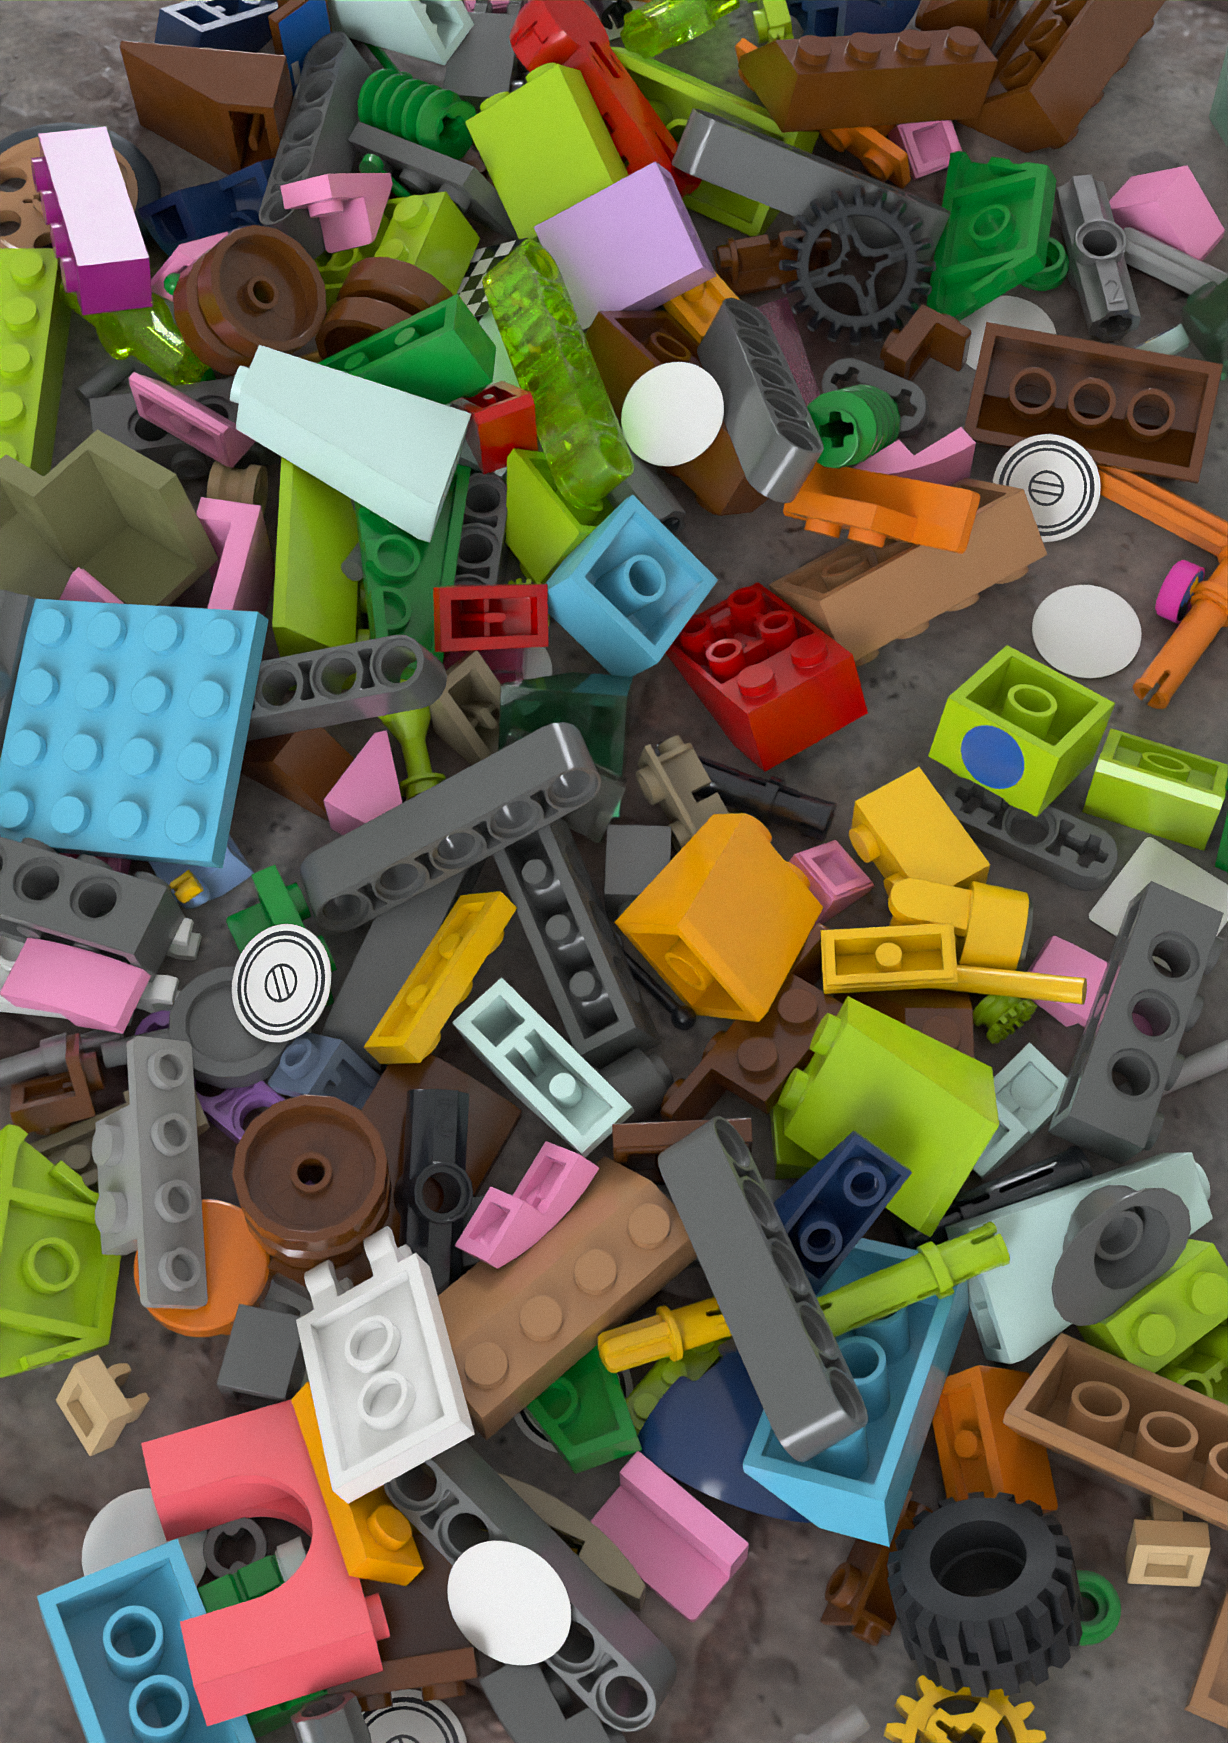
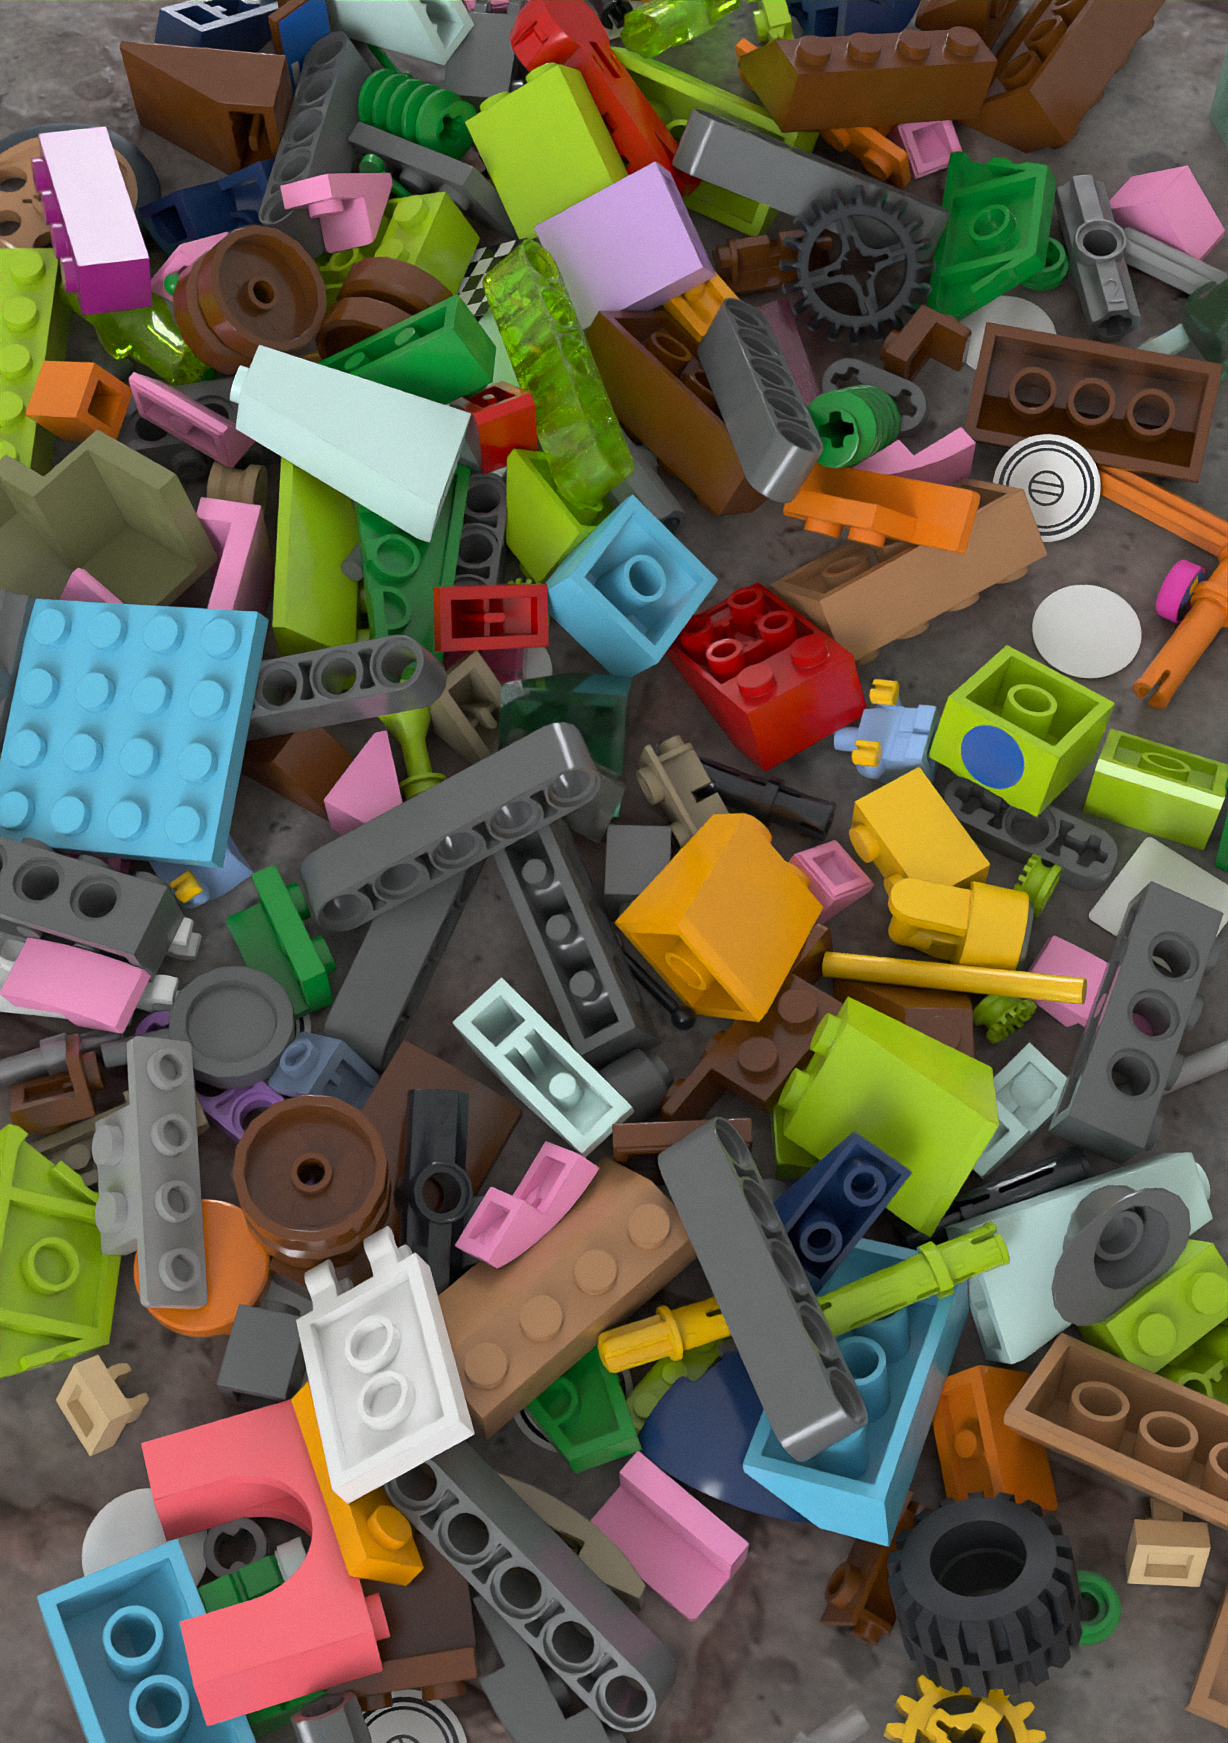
white sticker [232,924,331,1042] -> none
yellow plate [363,891,517,1064] -> none
white sticker [447,1541,571,1665] -> none
white sticker [621,362,724,466] -> none
yellow slope [821,923,958,994] -> none
none -> orange brick [25,361,132,442]
none -> light blue piece [834,679,940,785]
none -> lime bush [1013,853,1063,918]

